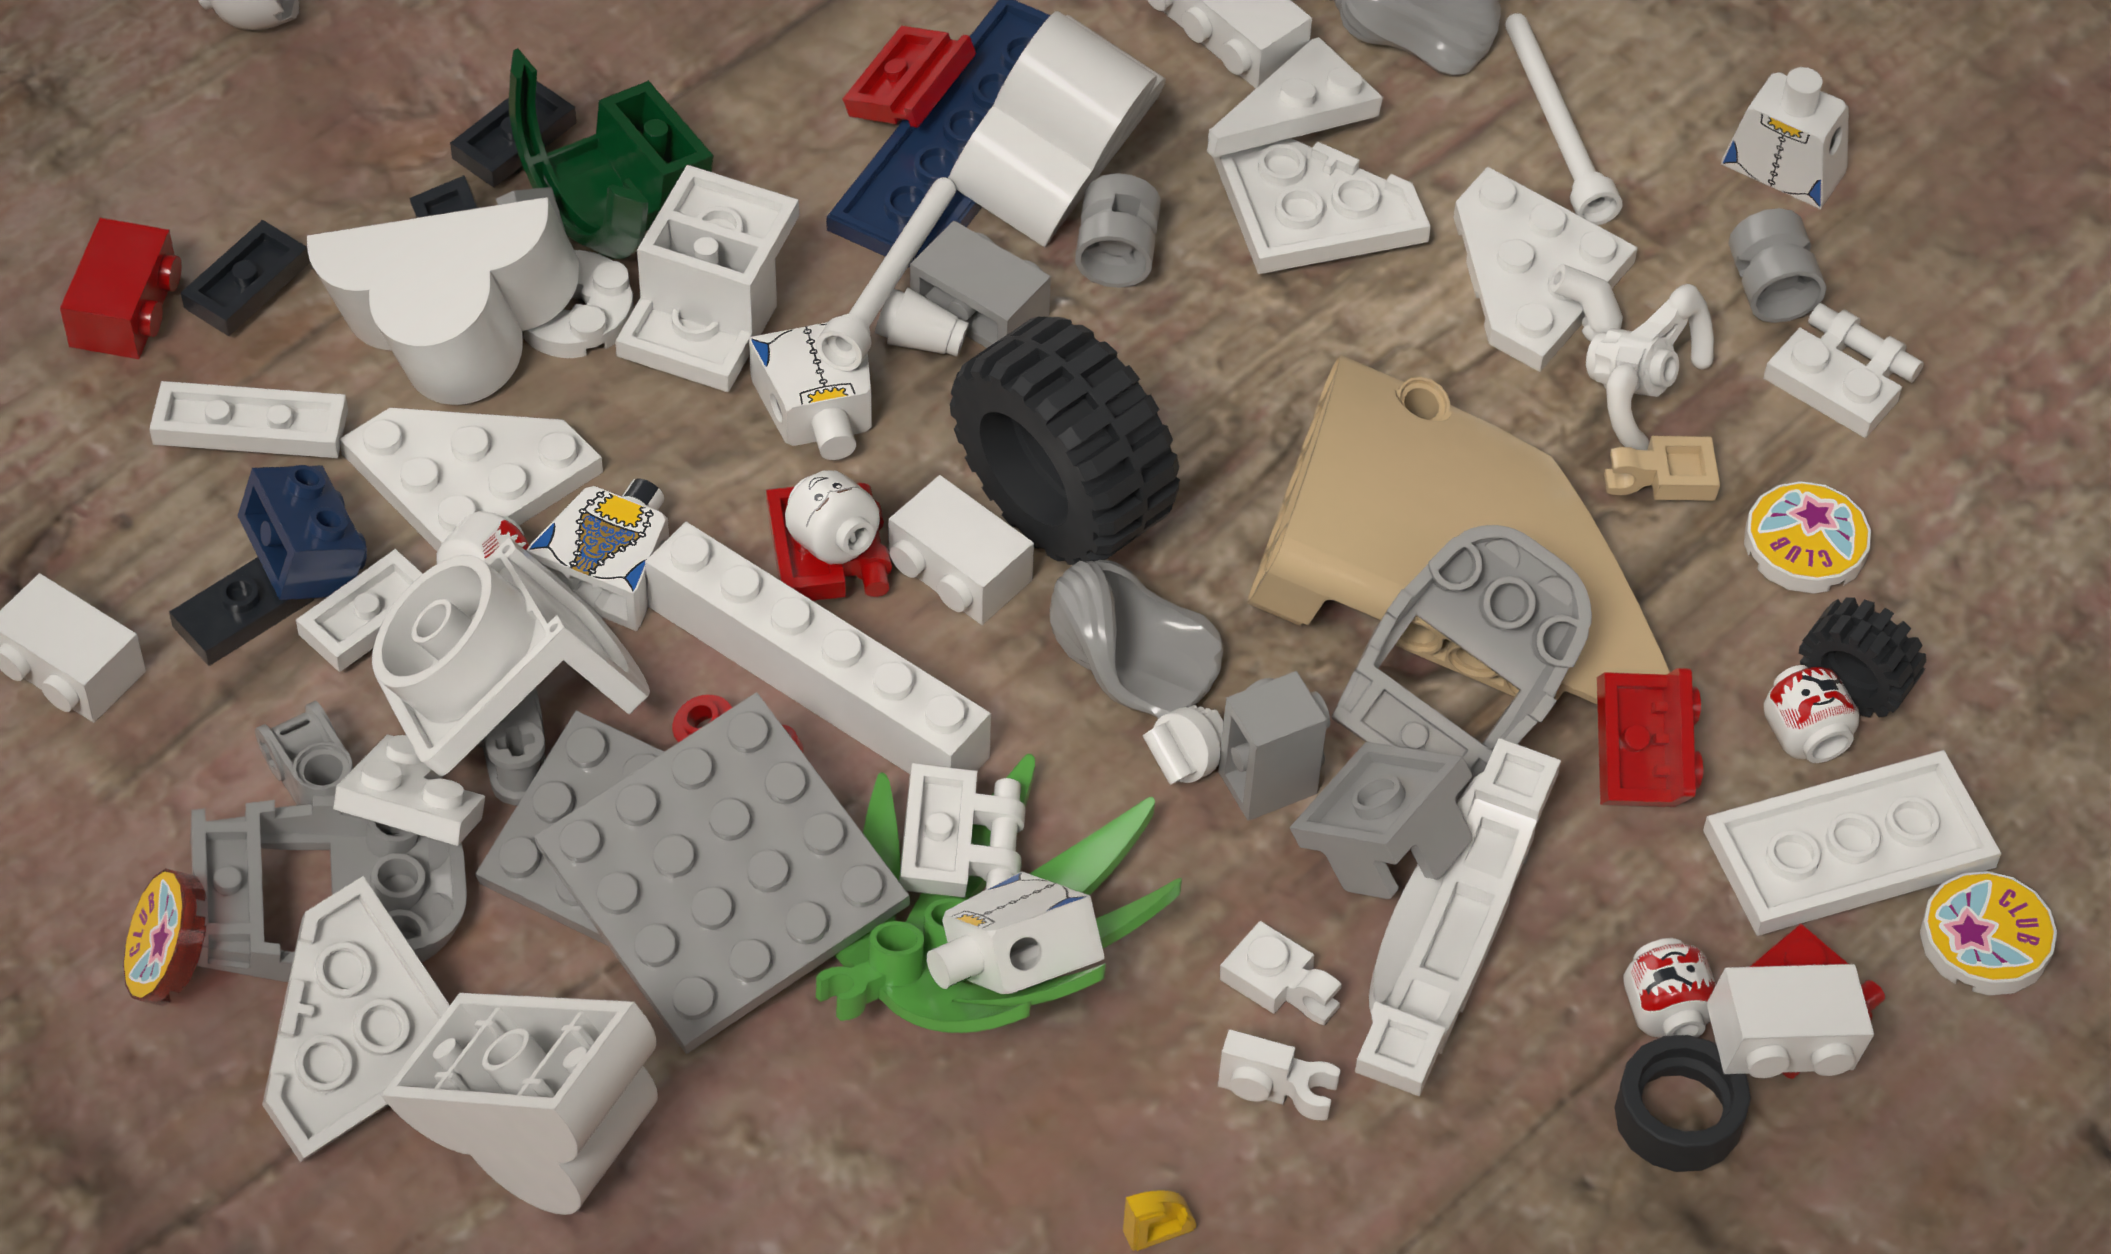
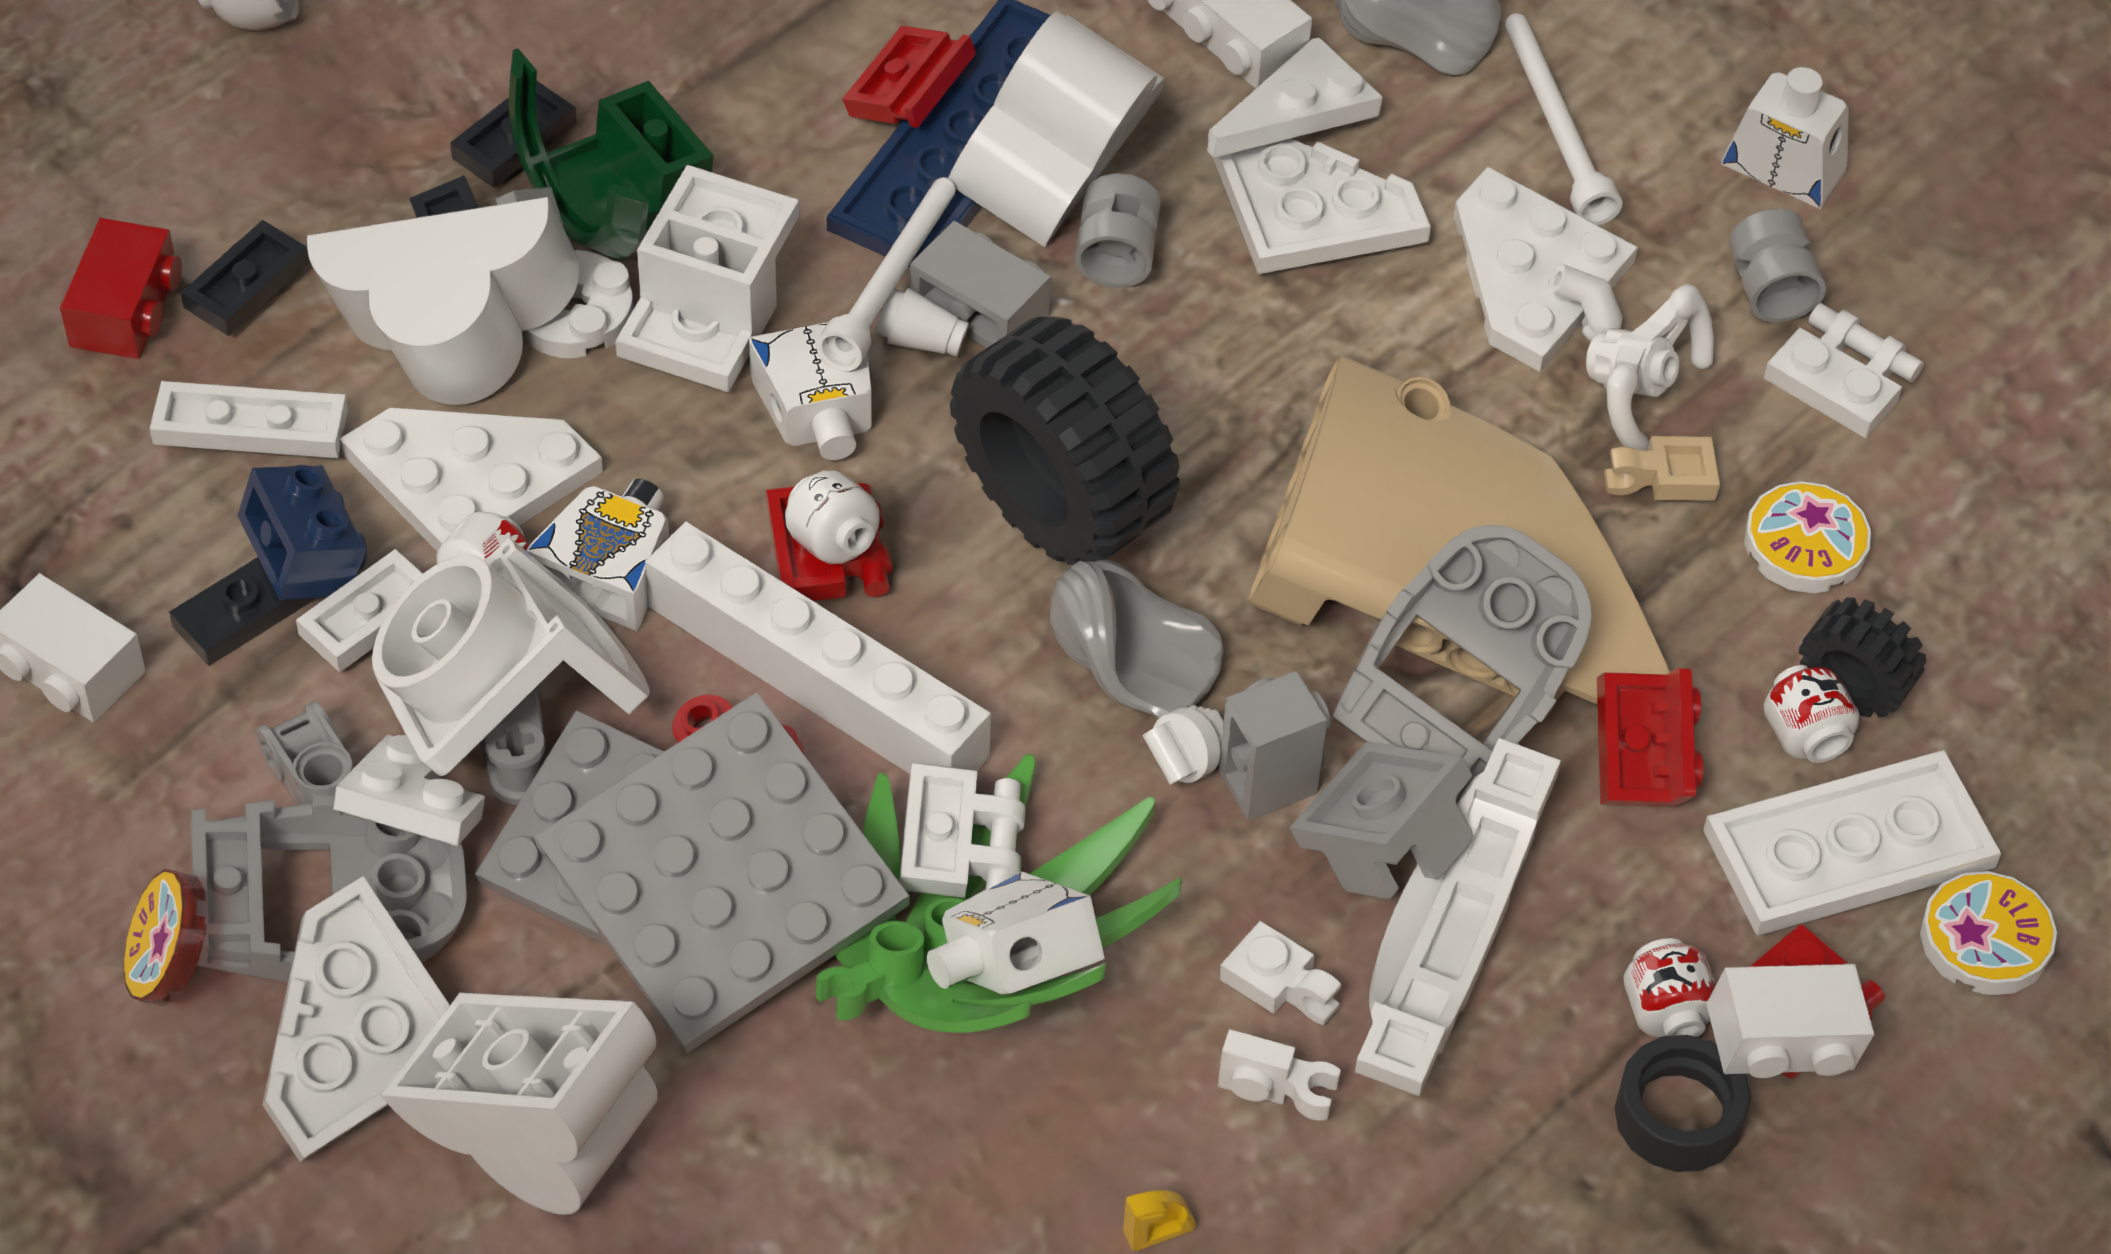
white brick [889,475,1034,625] -> none

